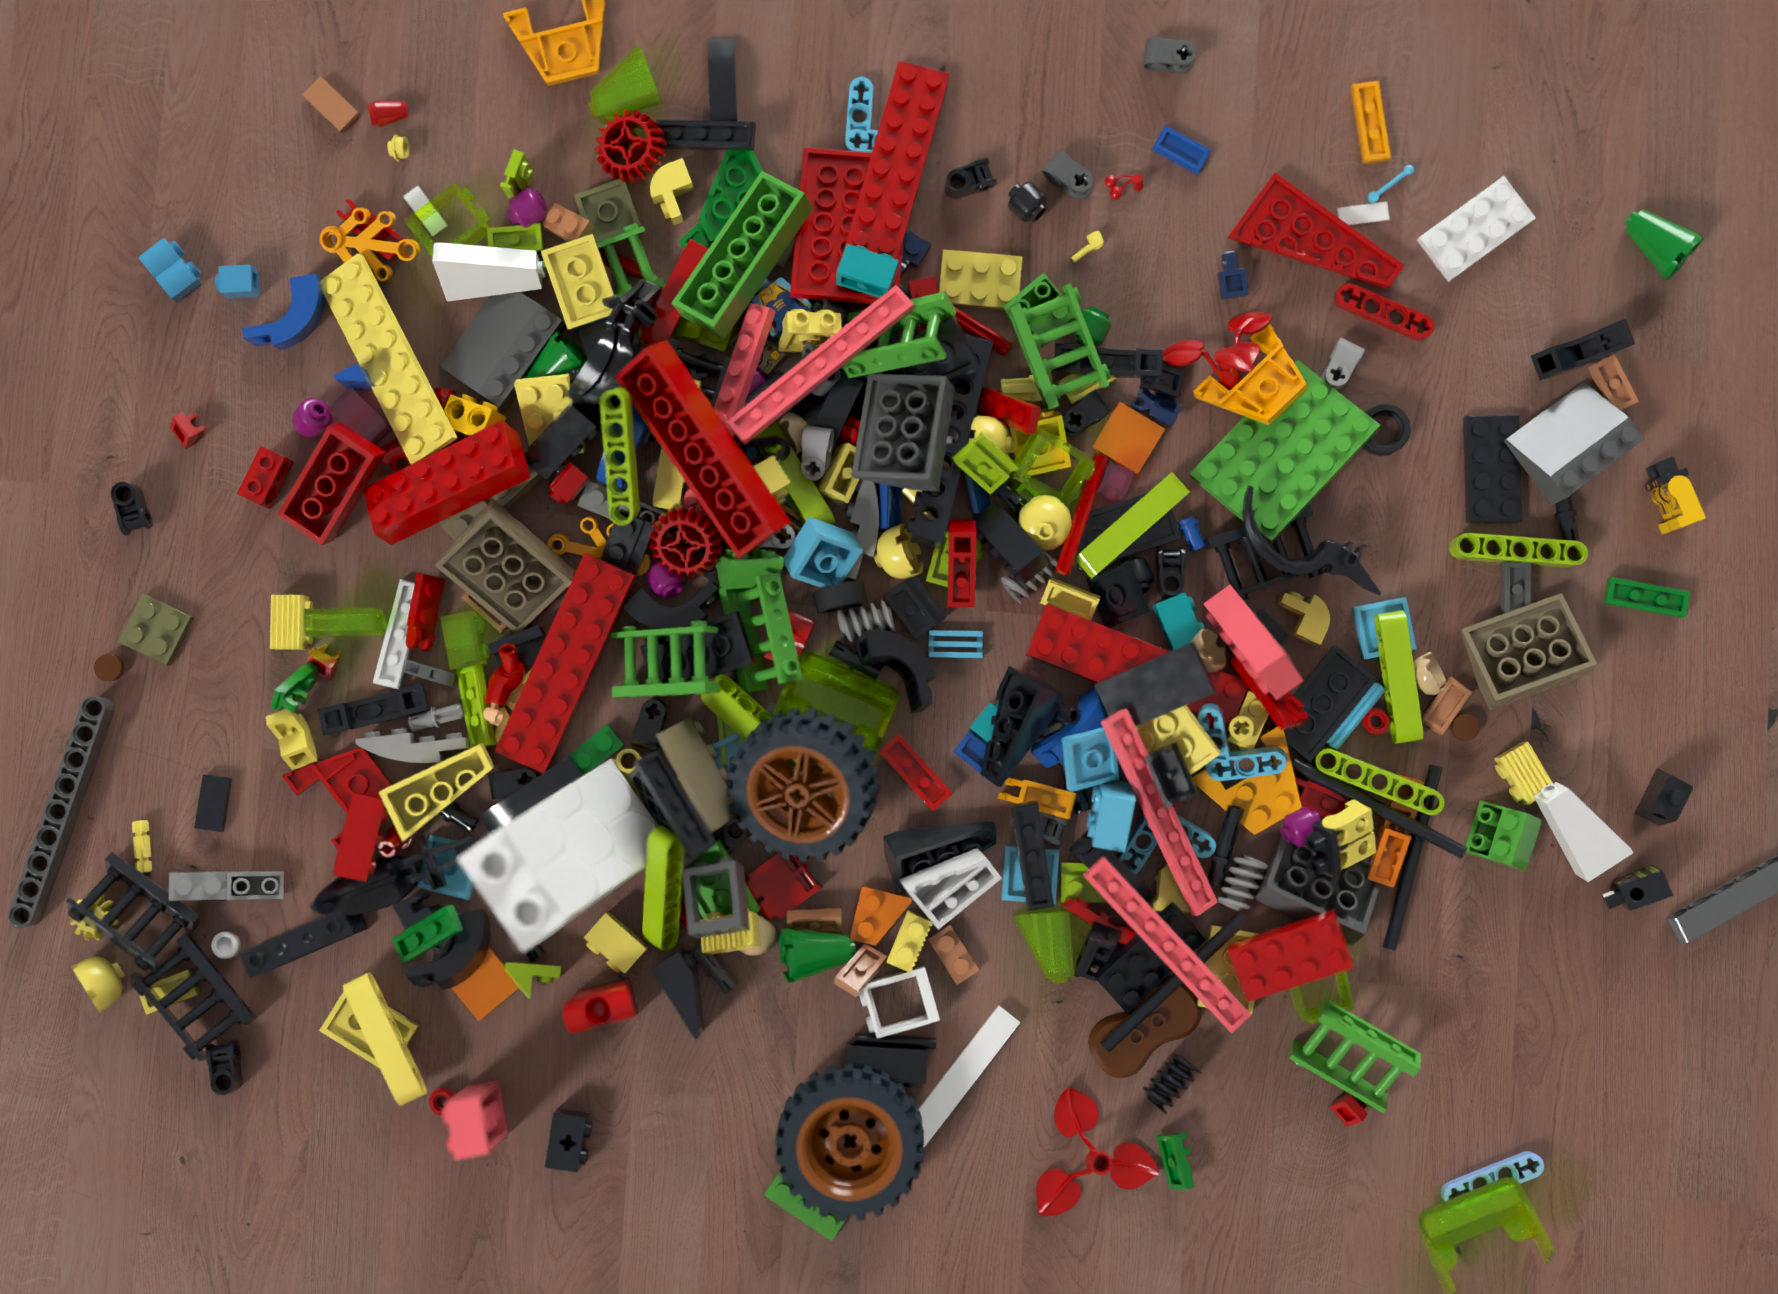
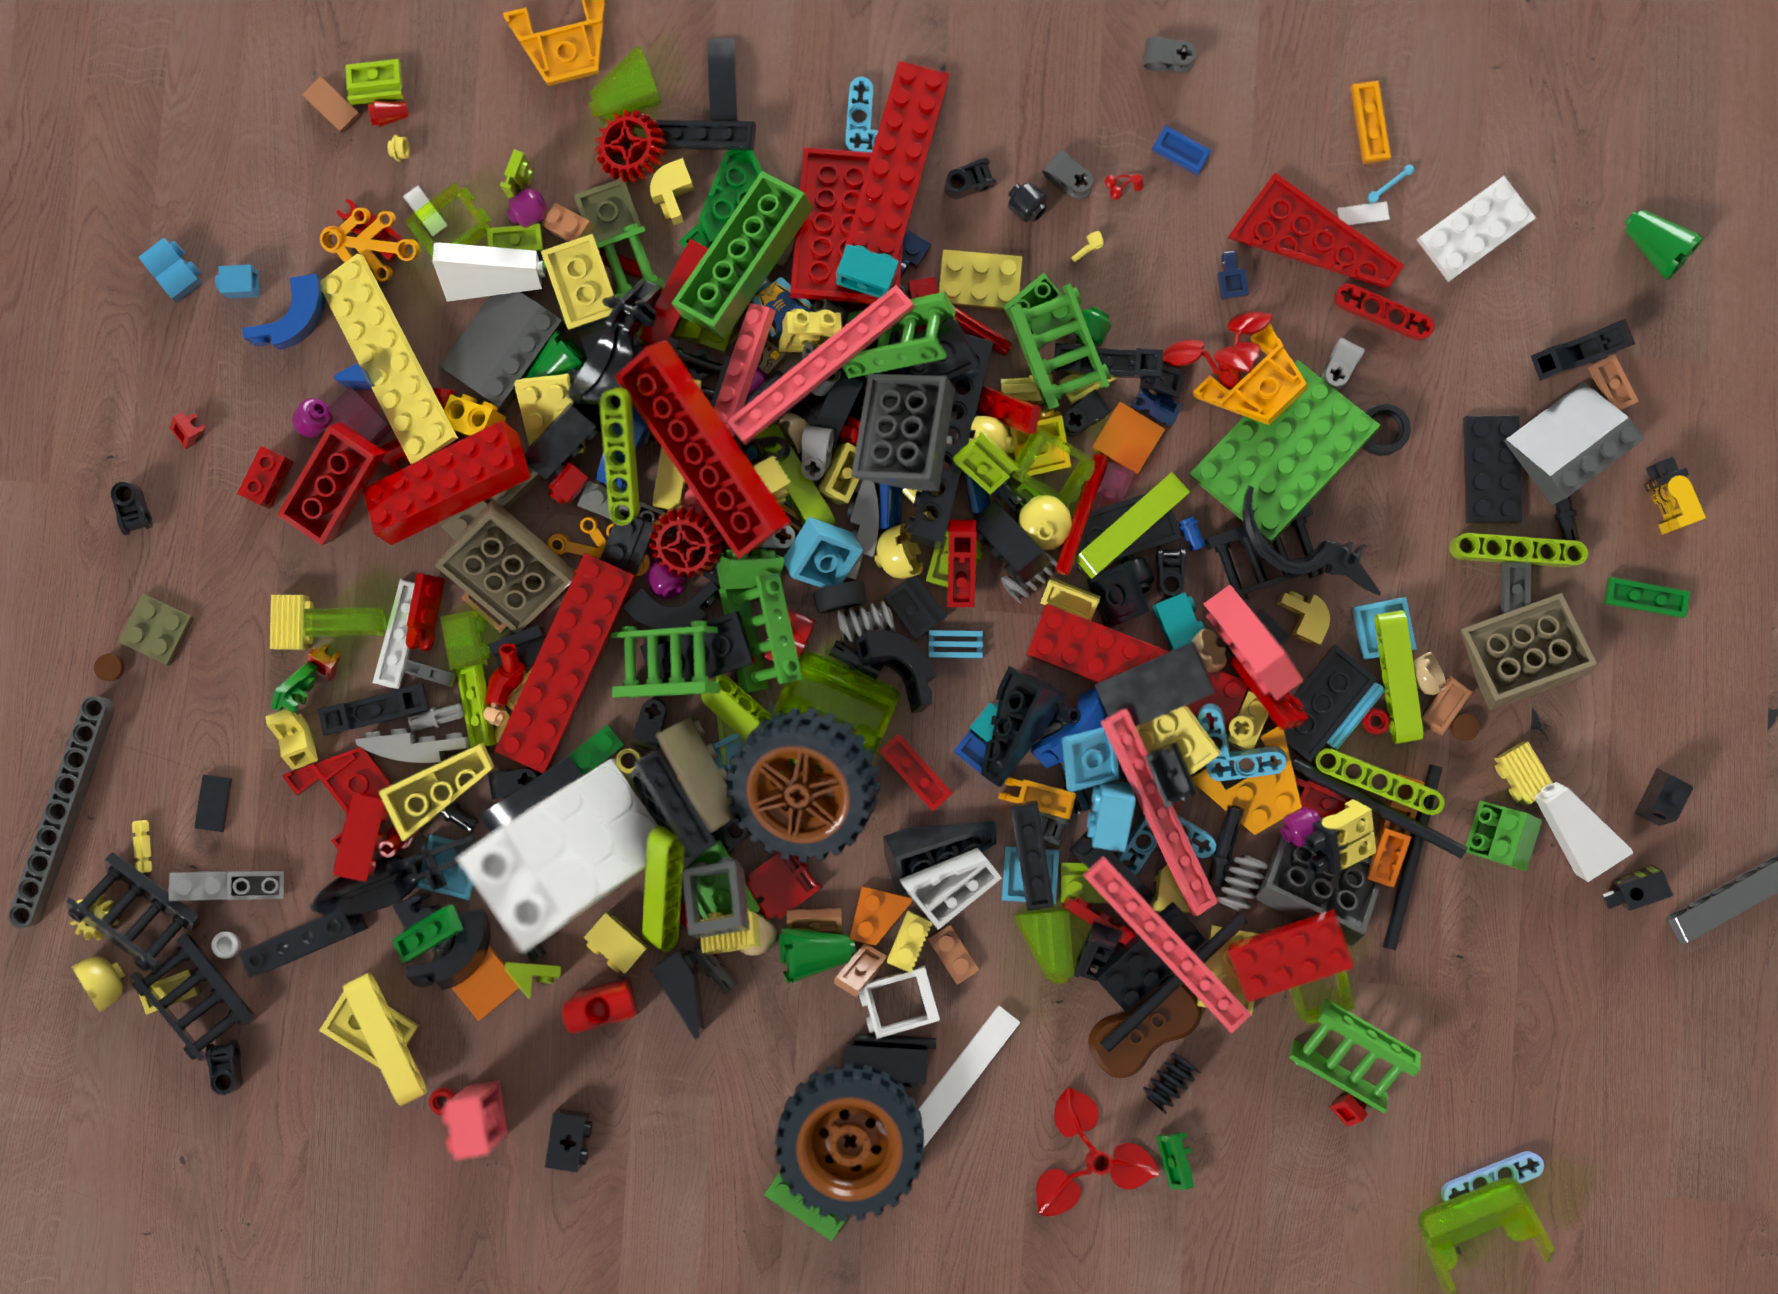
none -> lime plate [345,59,403,105]

